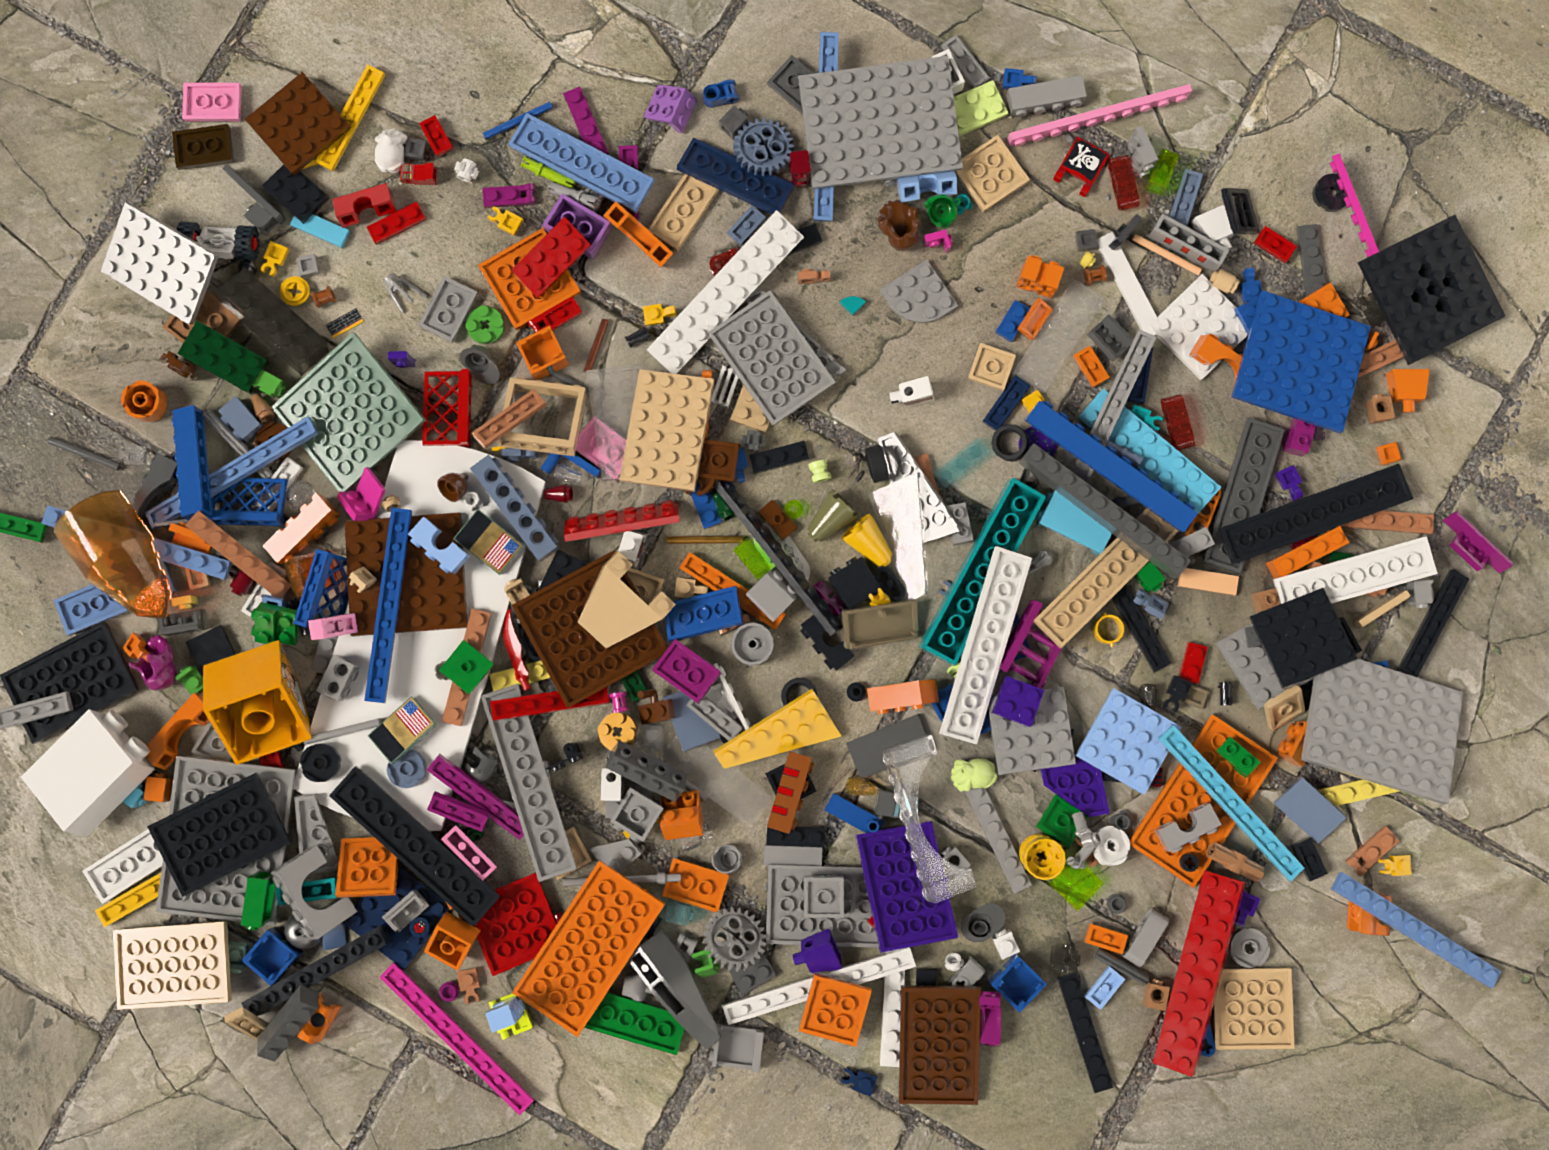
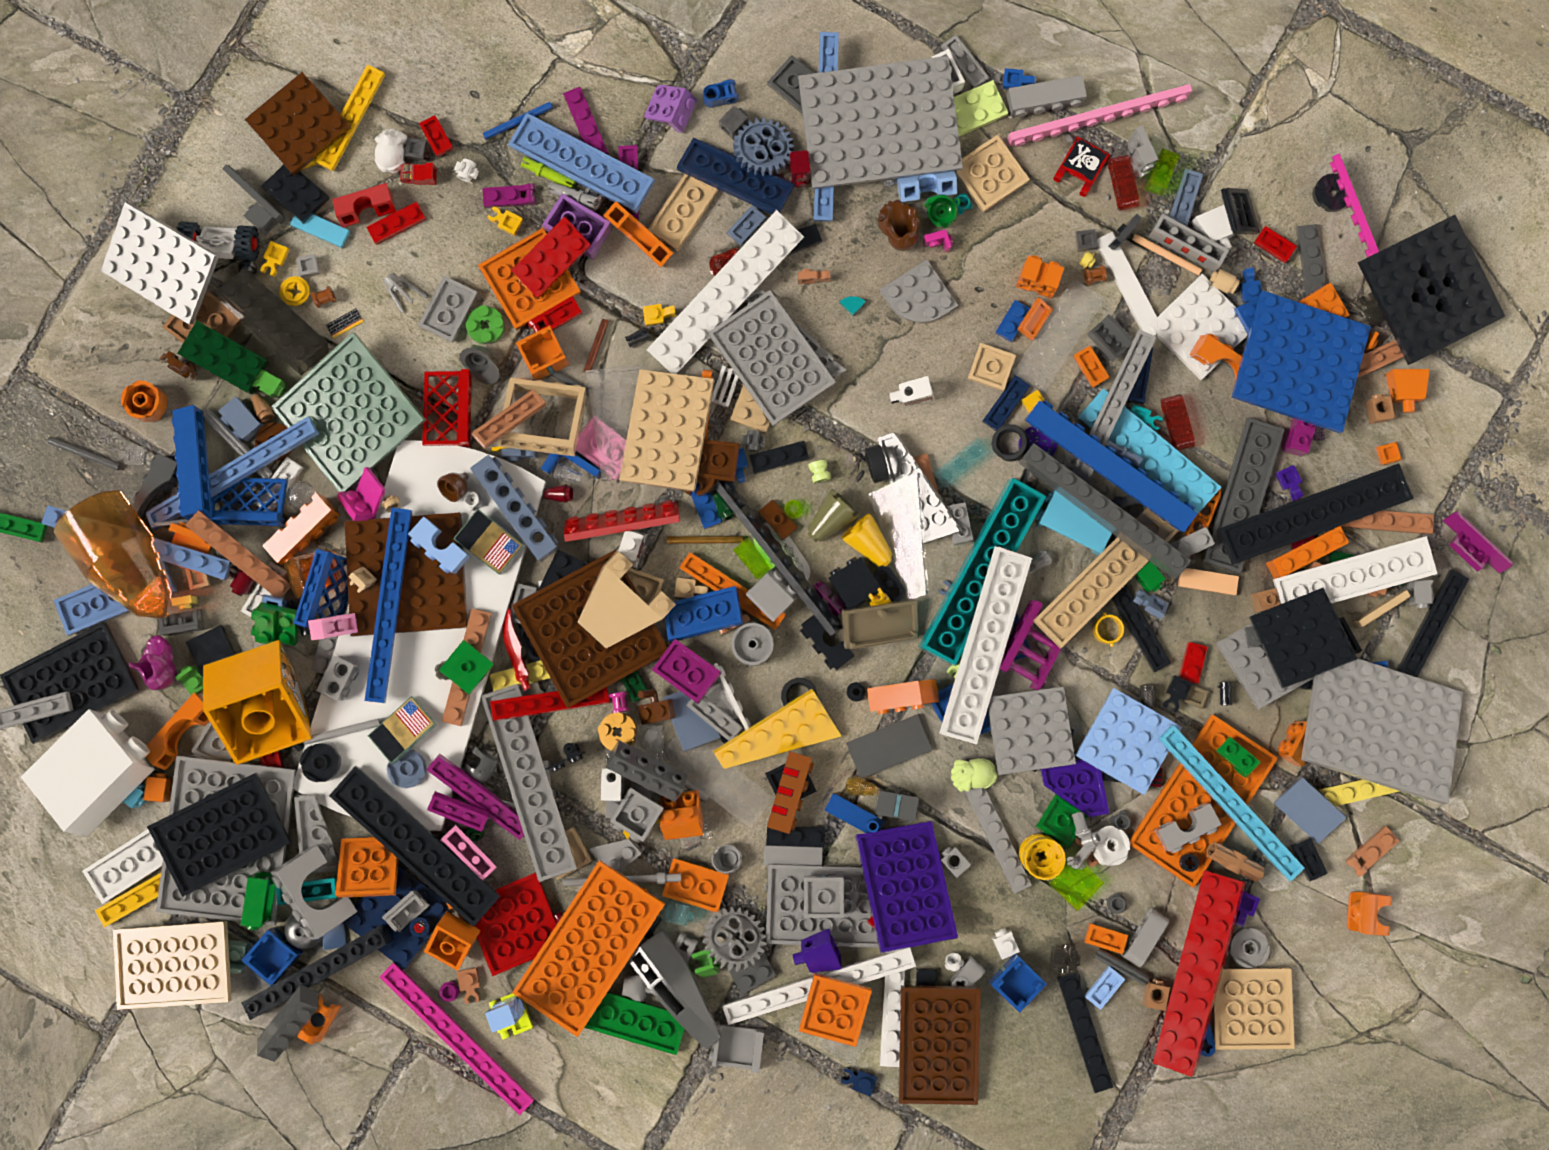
orange plate [123,632,151,662] -> none
dark brown plate [172,124,234,170] -> none
bright pink plate [182,83,242,122] -> none
tan tile [224,1007,269,1040] -> none
dark purple plate [388,351,415,368] -> none
tan bracket [504,578,529,604] -> none
clear arch [882,735,976,903] -> none
dark grey piece [961,903,1006,942] -> none
magenta arch [979,991,1002,1047] -> none
dark purple brick [991,676,1045,727] -> none
tan plate [1264,685,1305,731] -> none
medium blue plate [1331,872,1501,989] -> none
yellow plate [1378,855,1412,876] -> none

